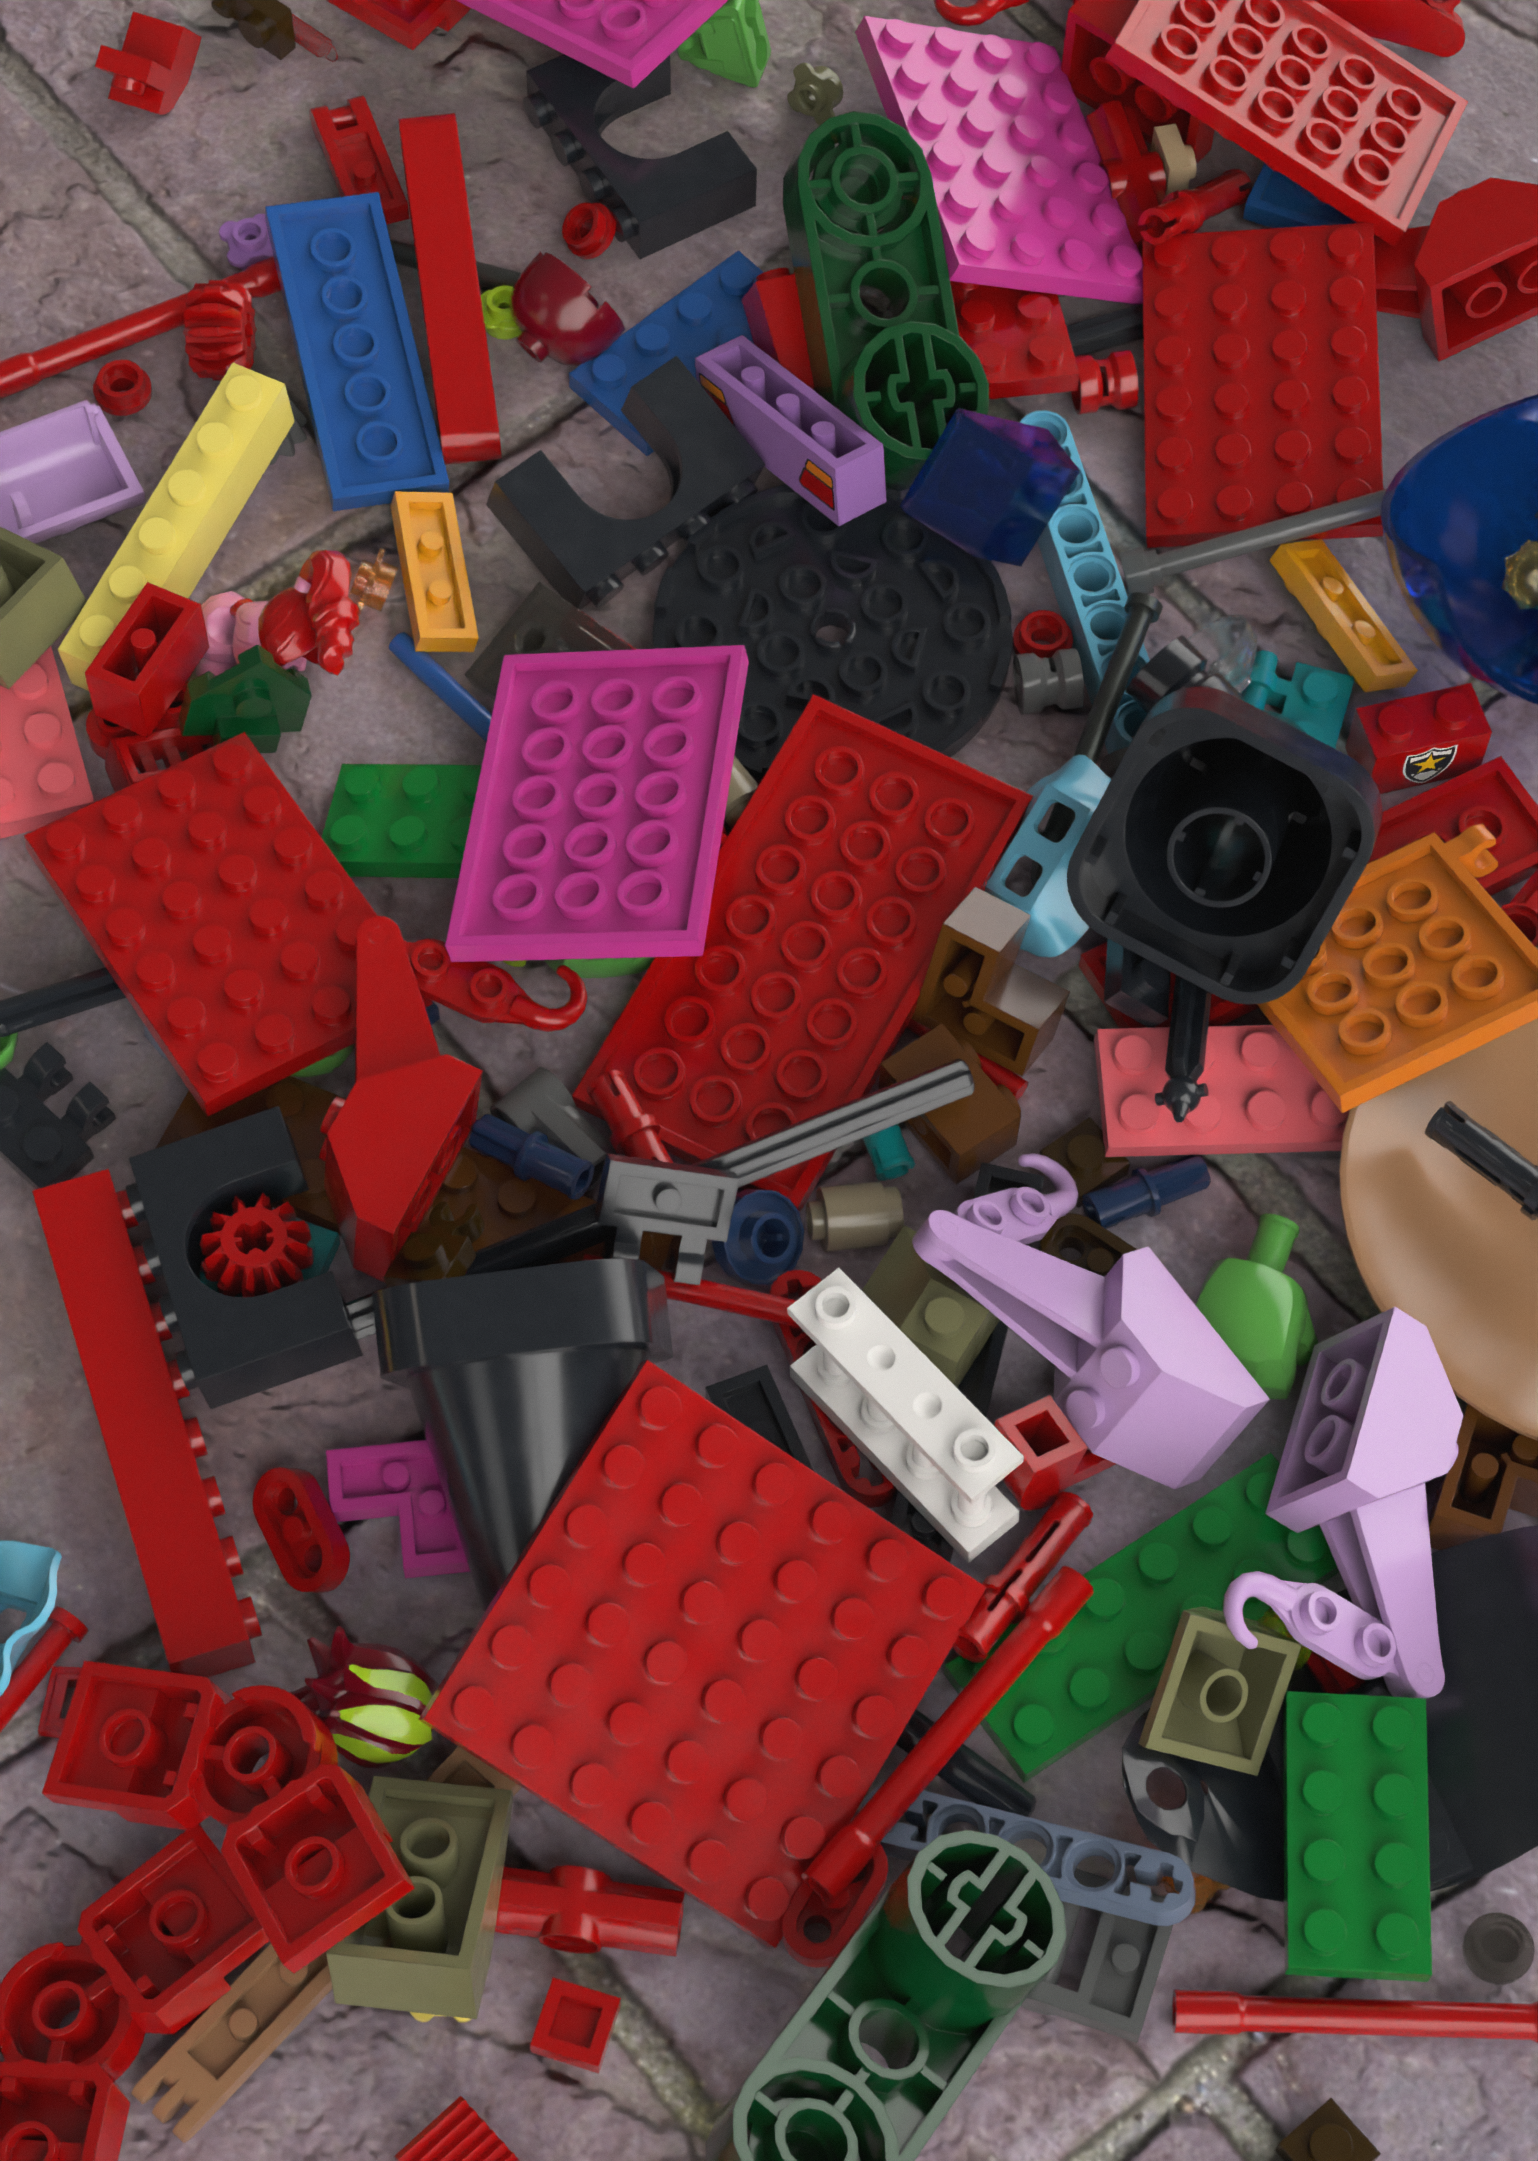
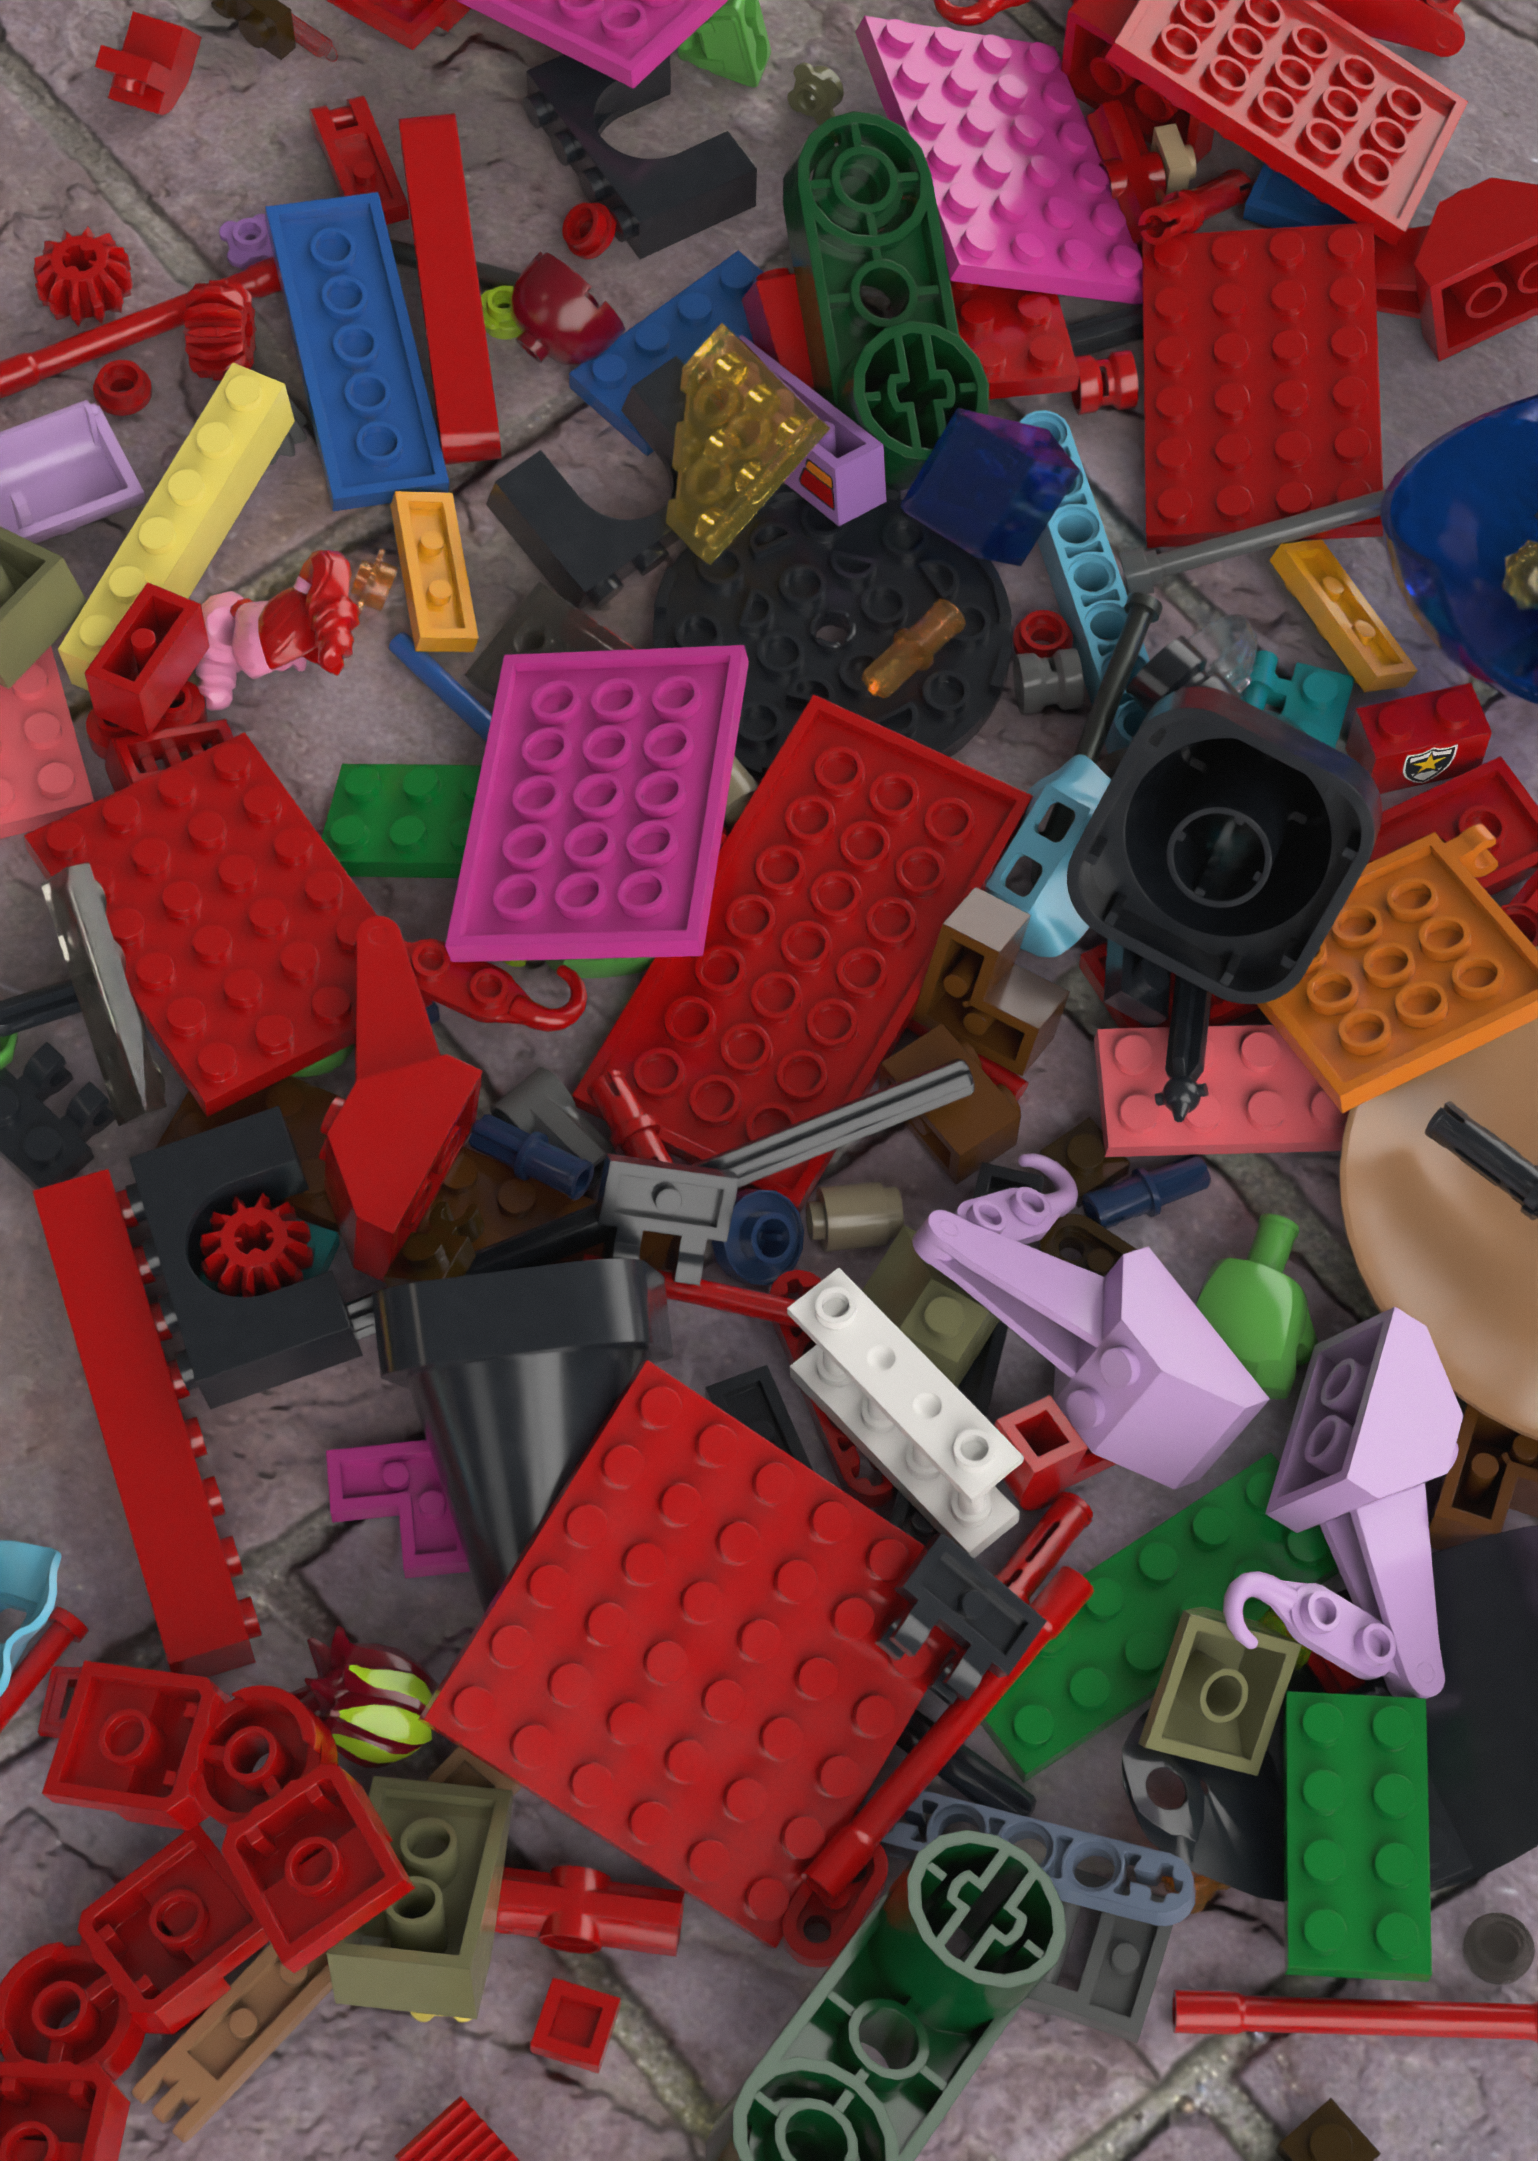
dark green plate [178,645,312,753] -> none
red plate [252,1467,350,1593] -> none
teal pin [863,1124,916,1181] -> none
none -> red gear [33,226,133,327]
none -> clear smoke plate [41,862,167,1126]
none -> clear yellow plate [666,323,830,565]
none -> clear orange axle [862,599,966,698]
none -> black plate [875,1532,1047,1705]

